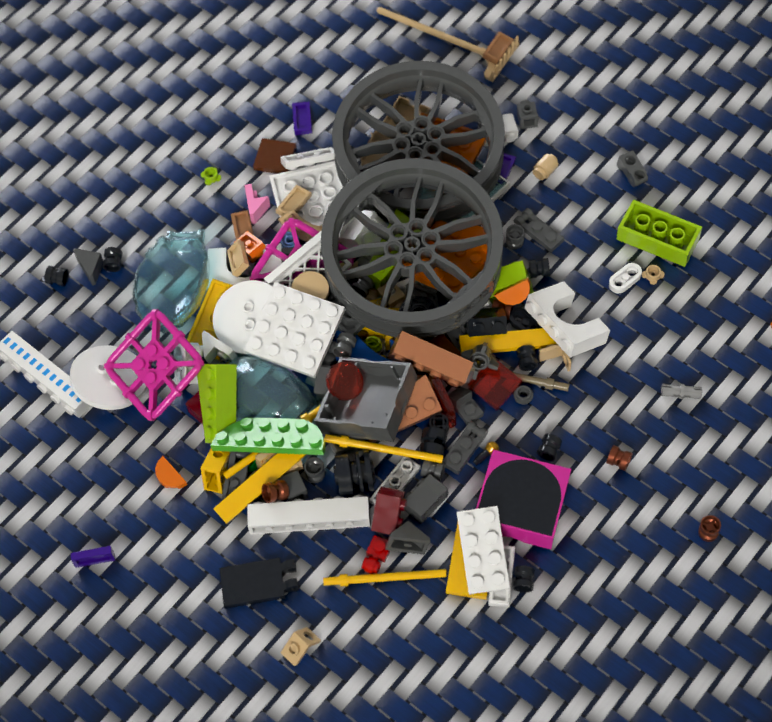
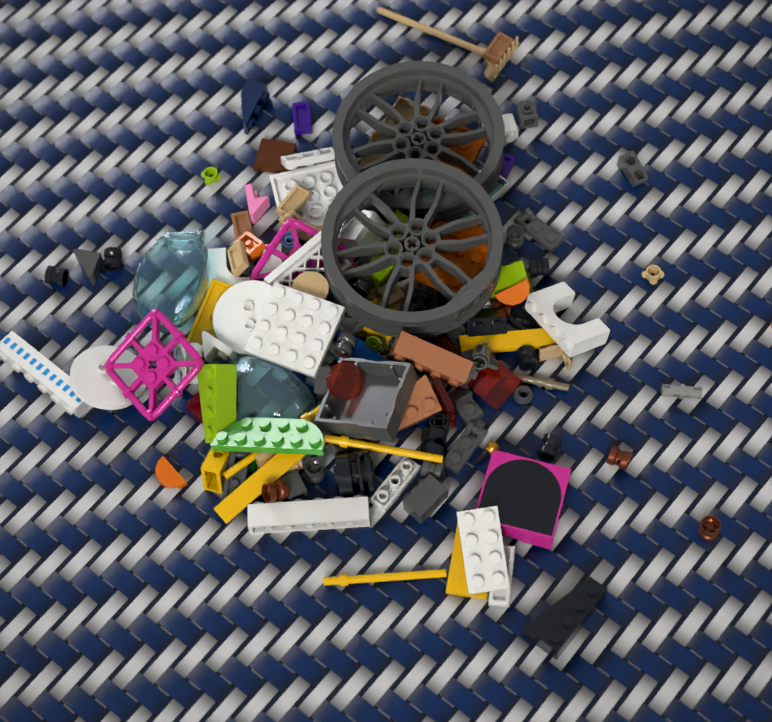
dark purple tile [71,546,115,568] -> none
black tile [219,558,299,609] -> none
tan bracket [281,627,321,666] -> none
red plate [361,535,390,574] -> none
dark red brick [371,487,407,535] -> none
dark grey slope [385,521,430,555] -> none
black wheel [513,566,535,593] -> none
tan brick [532,154,559,180] -> none
white plate [609,263,642,293] -> none
lime brick [616,200,702,267] -> none
none -> dark blue slope [241,79,270,135]
none -> black wedge [523,577,607,660]

